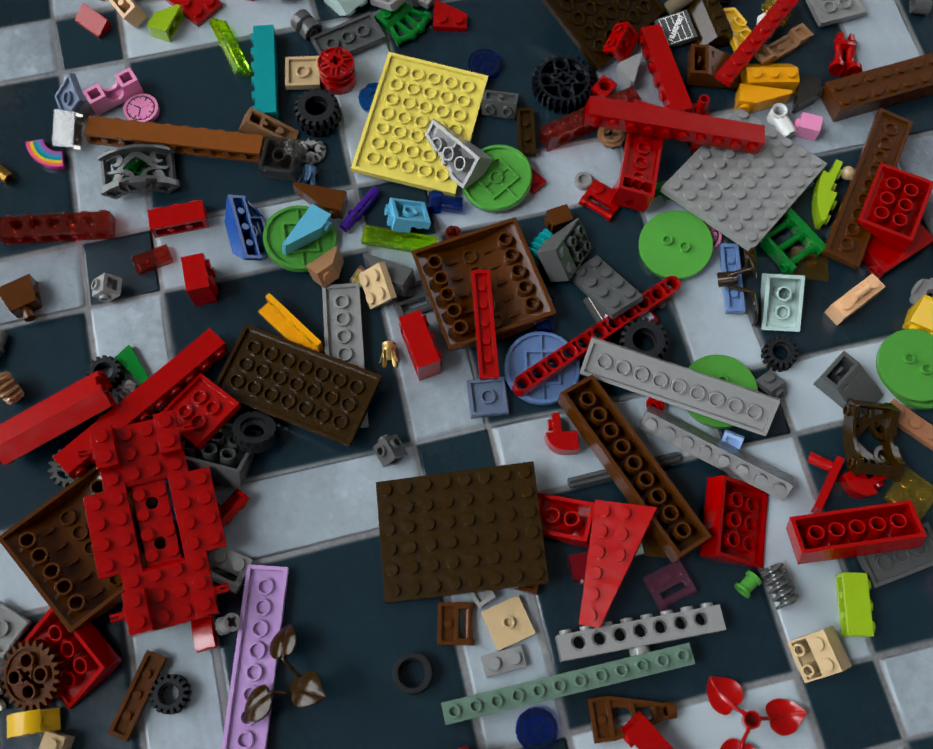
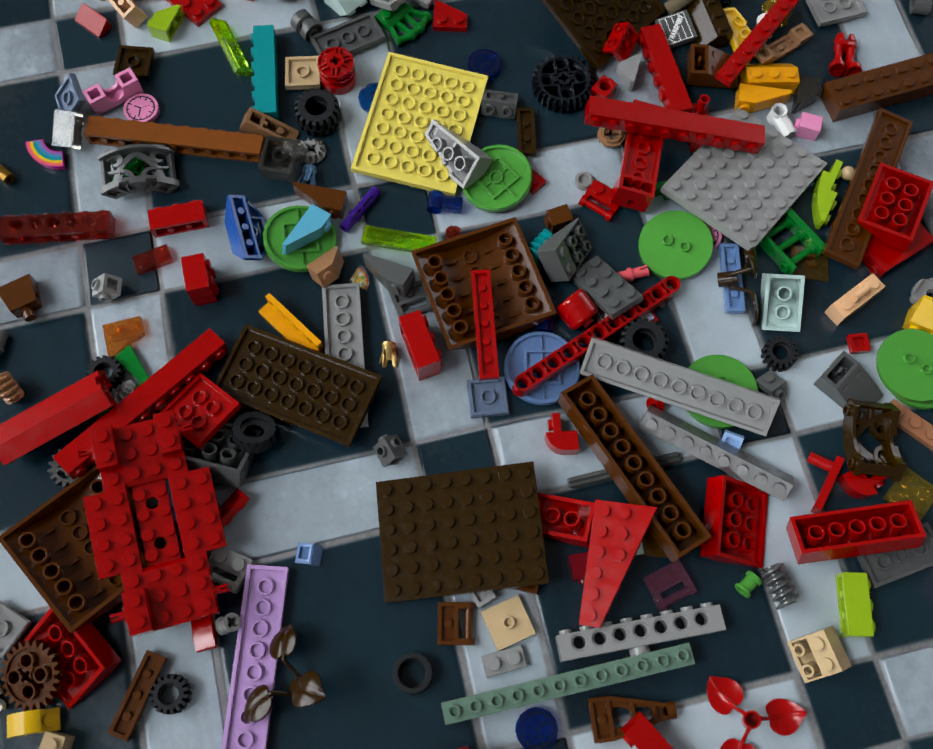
tan plate [358,261,397,309] -> none
medium azure plate [384,197,431,233] -> none
clear red brick [539,86,641,152] -> none
none -> clear orange wing [102,316,145,358]
none -> dark brown plate [113,45,155,80]
none -> medium blue slope [295,543,323,566]
none -> red head [556,289,598,330]
none -> coral pin [617,265,649,282]
none -> red plate [846,333,871,354]

